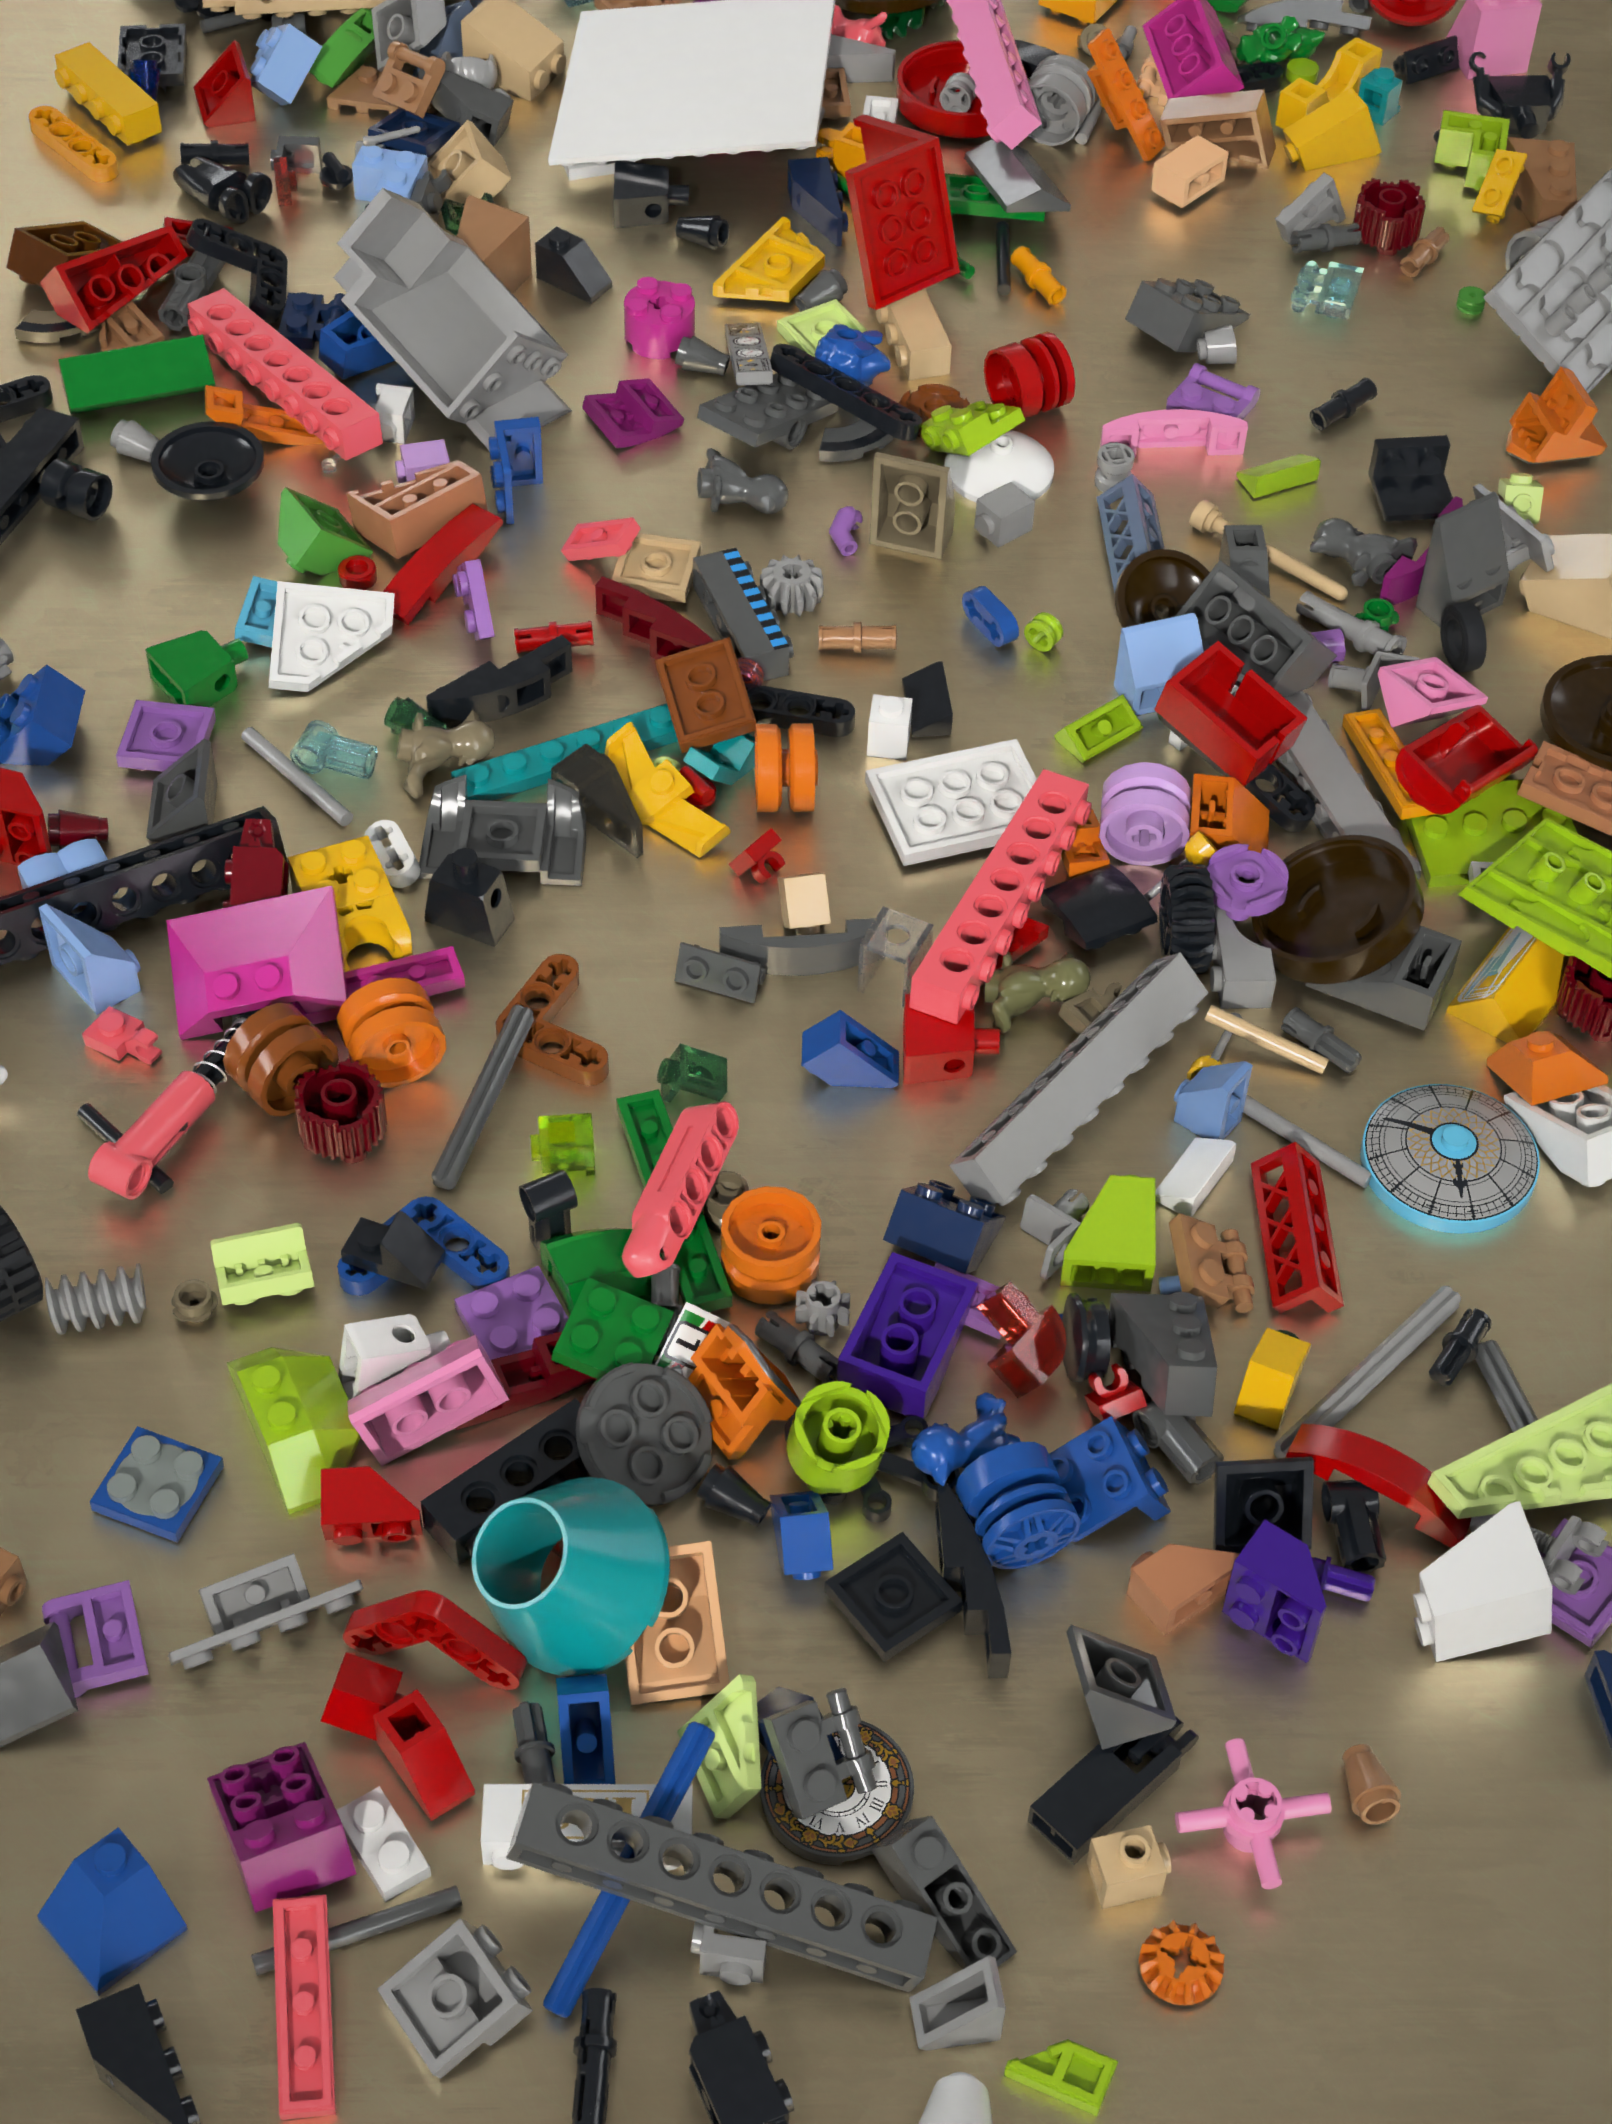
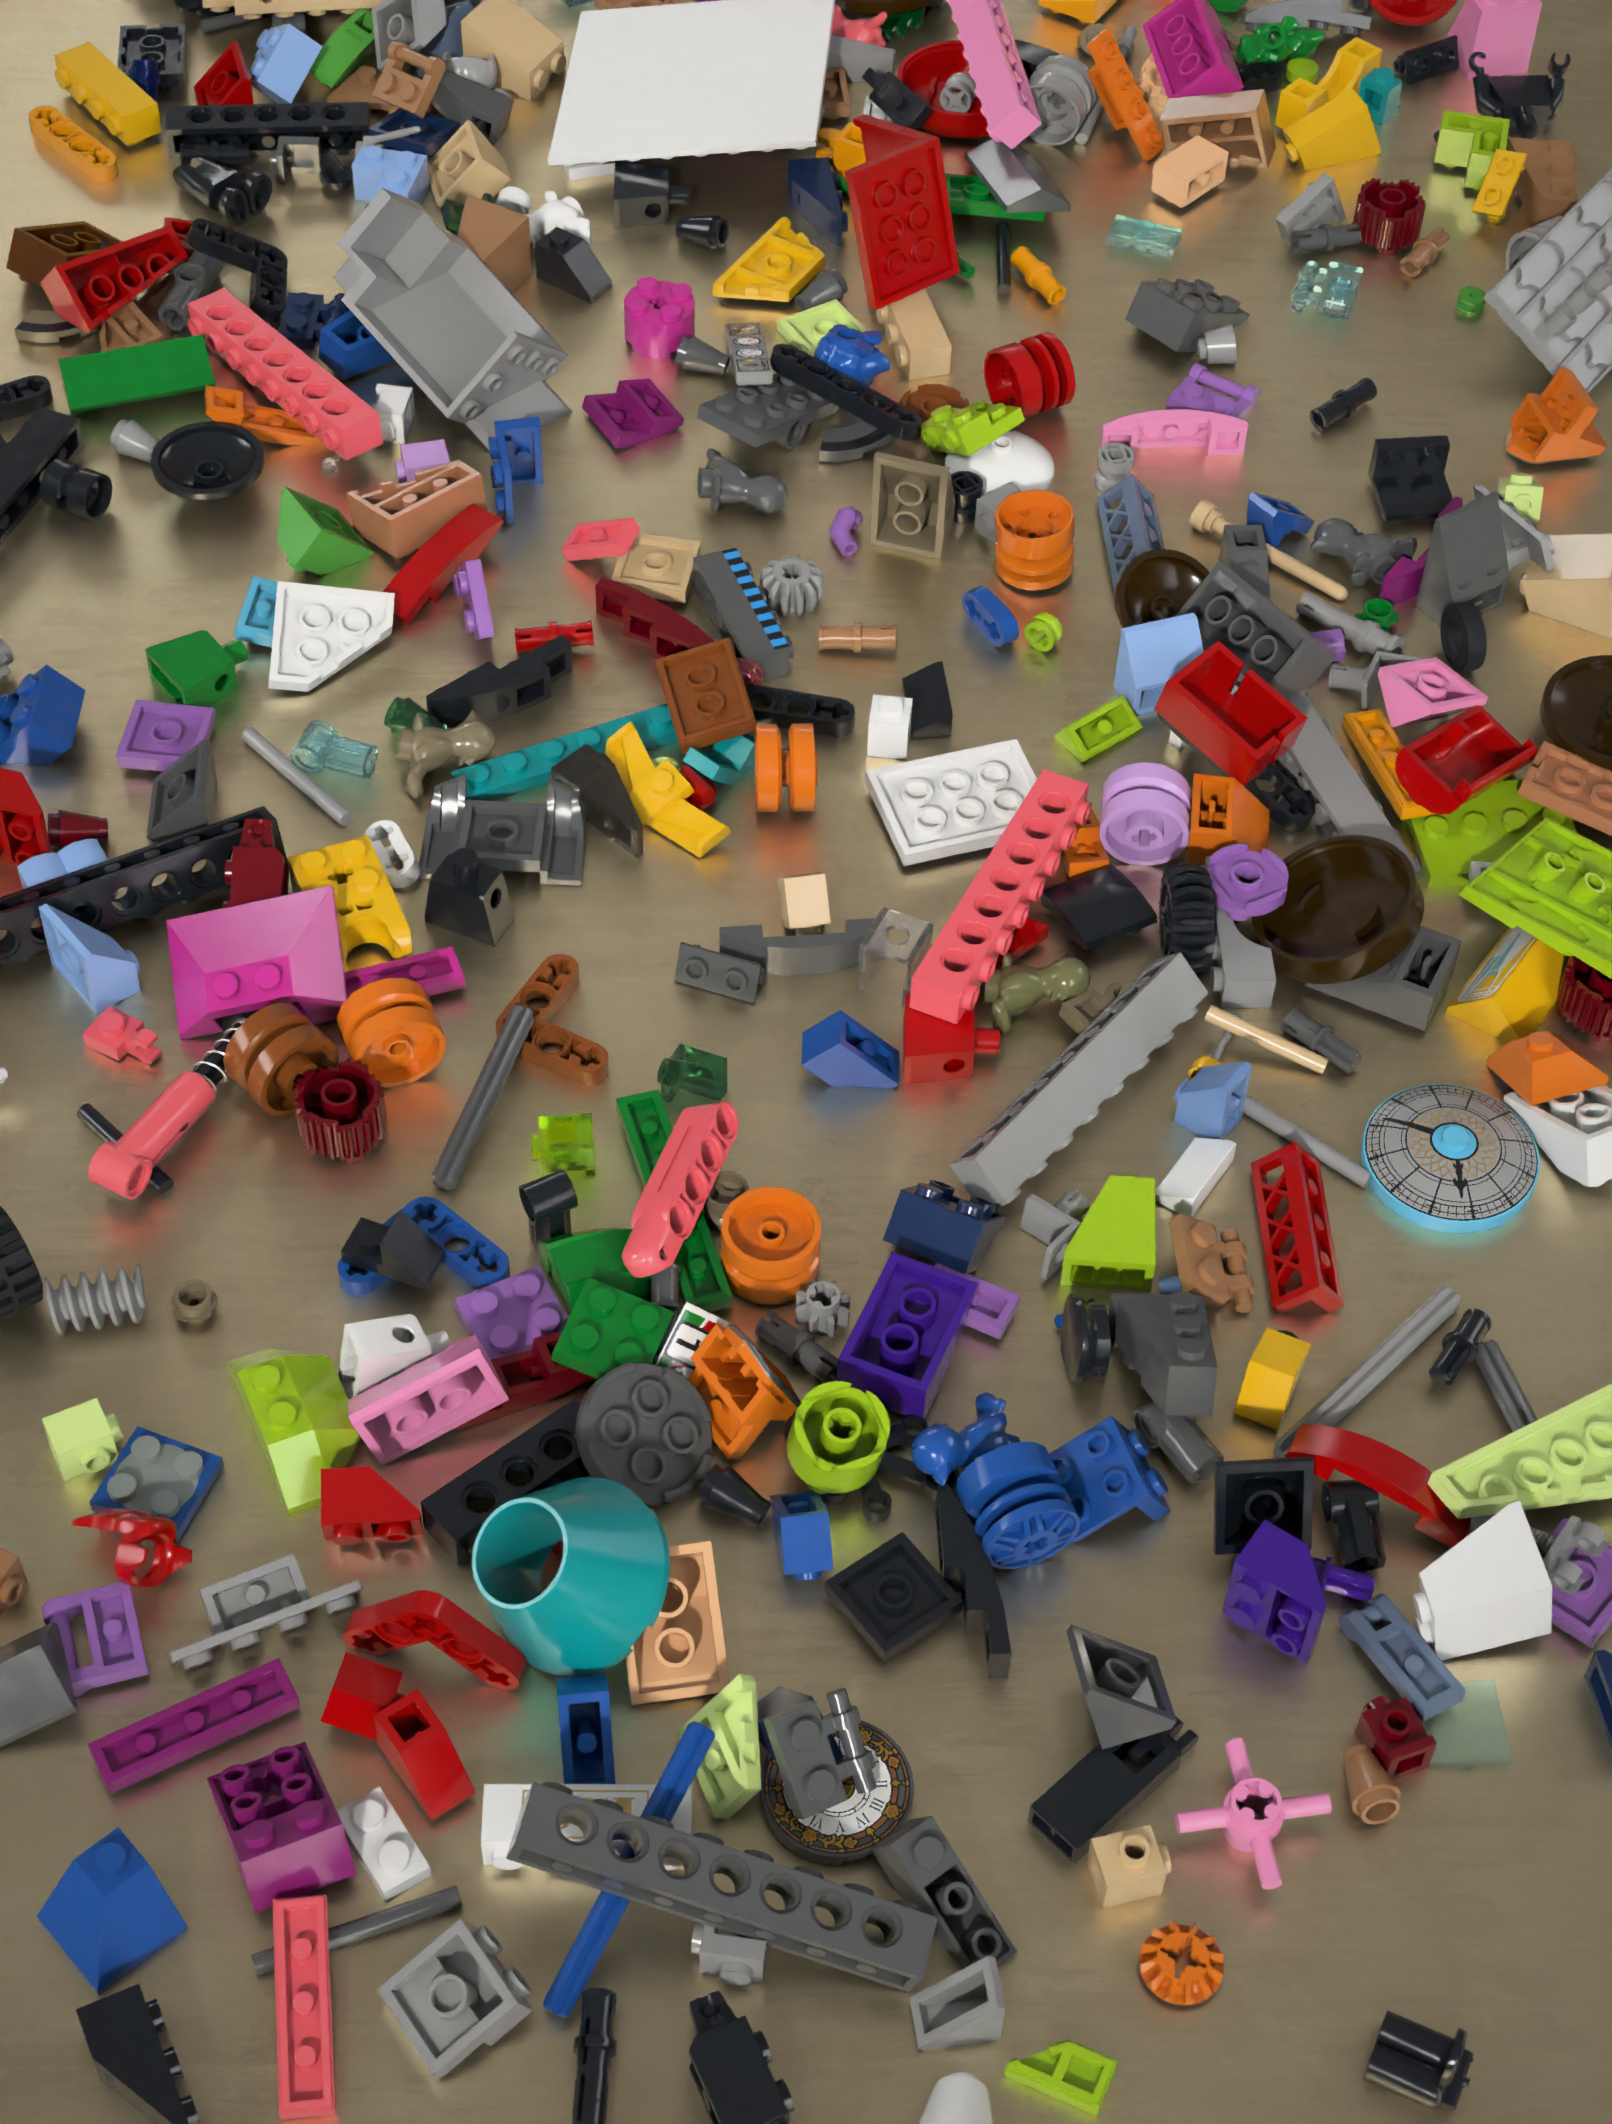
yellowish green bracket [210,1223,315,1306] -> none
clear red plate [273,157,298,207] -> none
red tile [338,555,377,590] -> none
dark grey plate [410,169,452,222] -> none
dark grey axle [512,1701,555,1784] -> none
red tile [728,828,785,884] -> none
clear red brick [977,1281,1066,1398] -> none
red tile [1084,1363,1147,1421] -> none
nougat slope [1127,1544,1239,1635] -> none
yellow hinge [1143,830,1218,904] -> none
lime slope [1236,454,1321,498] -> none
none -> yellowish green brick [42,1398,123,1481]
none -> red hair [71,1508,192,1588]
none -> magenta plate [88,1658,301,1795]
none -> black brick [165,102,371,158]
none -> white tile [496,187,531,214]
none -> white animal [520,190,592,247]
none -> black hinge [861,67,933,130]
none -> black wheel [951,471,983,524]
none -> orange wheel [994,489,1075,591]
none -> clear light blue plate [1107,215,1182,259]
none -> blue slope [1247,491,1315,548]
none -> sand blue plate [1339,1594,1465,1723]
none -> dark red brick [1355,1695,1437,1780]
none -> black piece [1363,2010,1474,2111]
none -> clear light blue piece [1418,1678,1512,1770]

